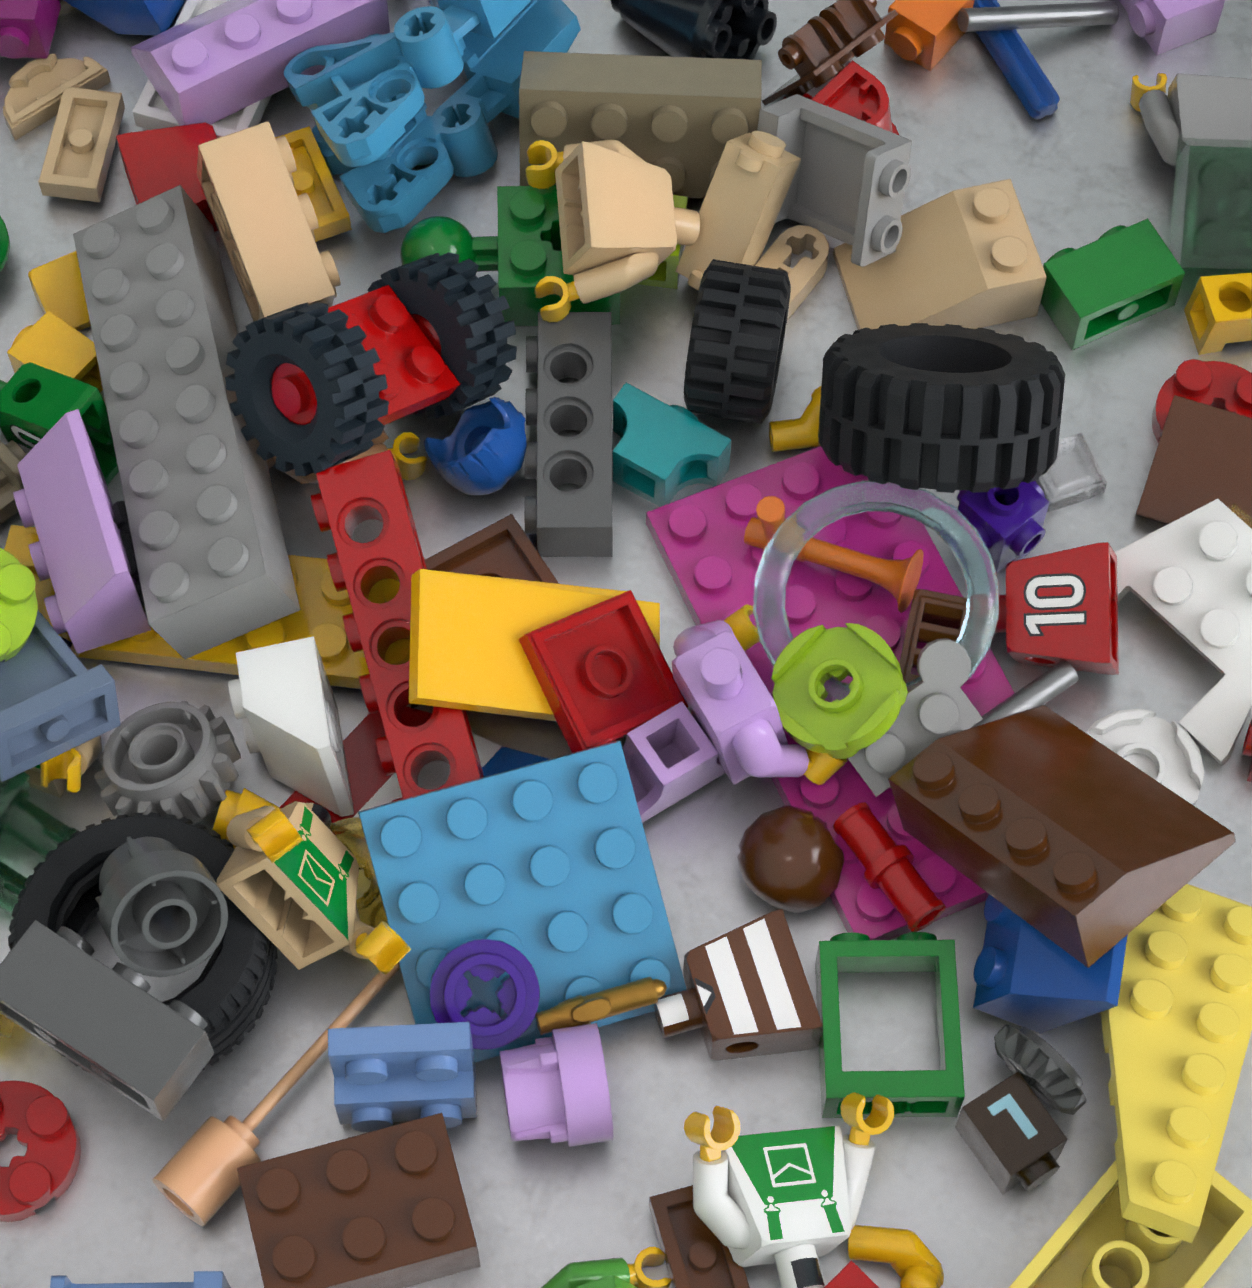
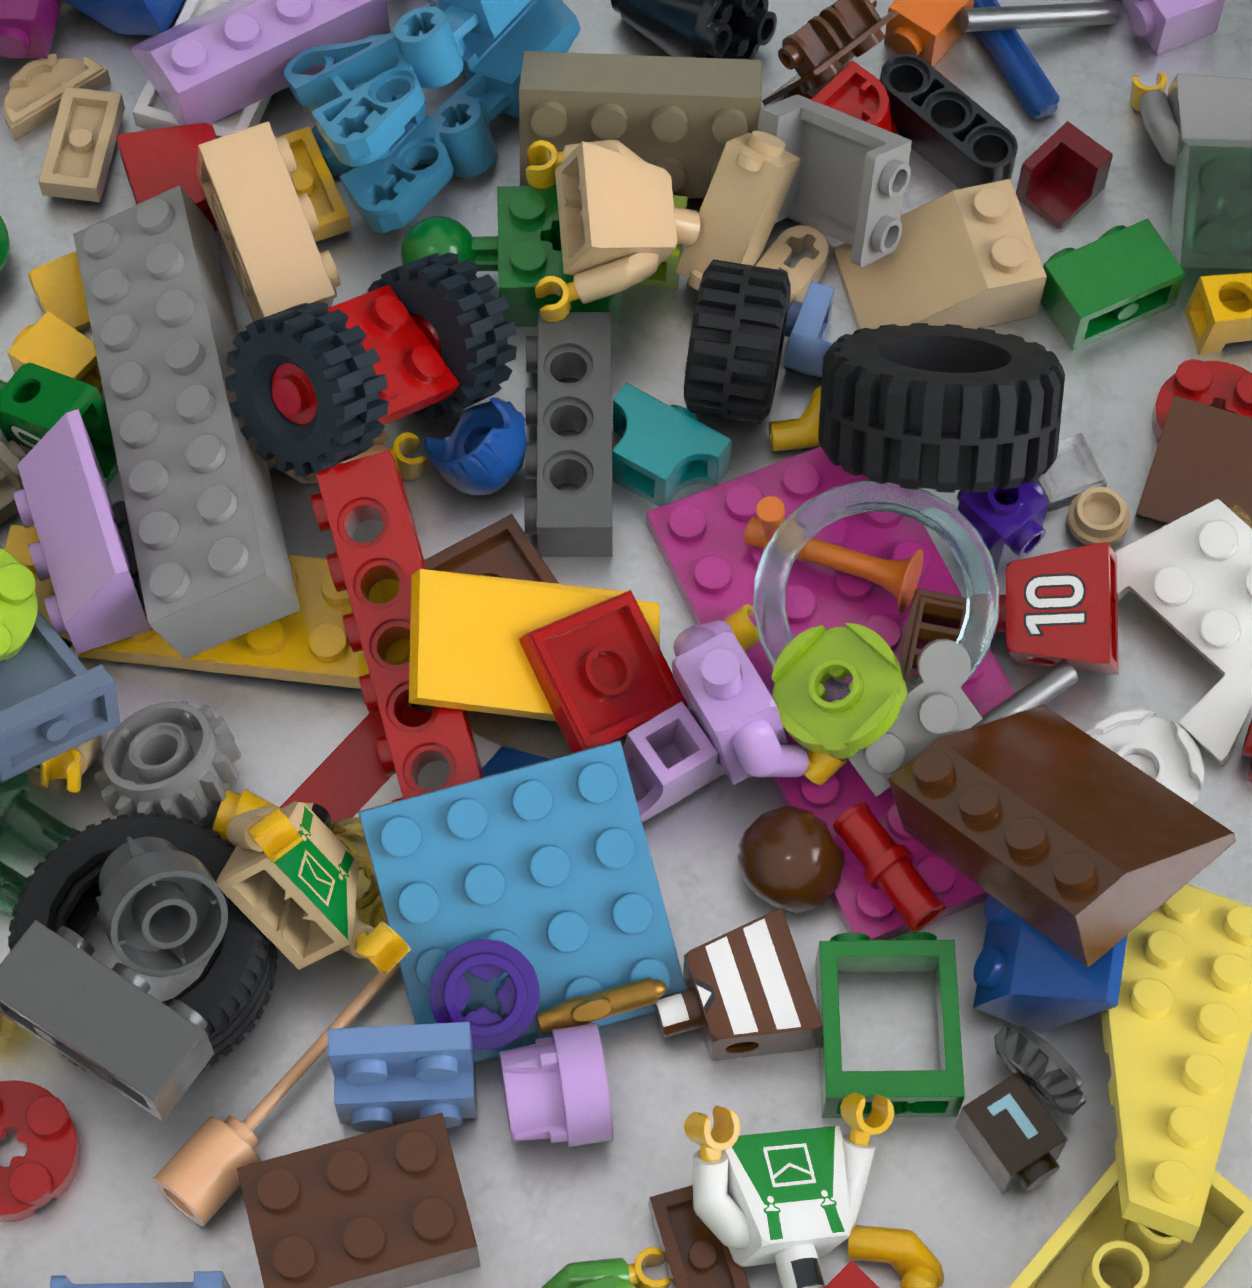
white slope [228,636,354,817] -> none
none -> medium blue plate [783,281,834,377]
none -> black beam [880,54,1018,189]
none -> dark red panel [1016,121,1113,229]
none -> tan plate [1067,487,1130,546]

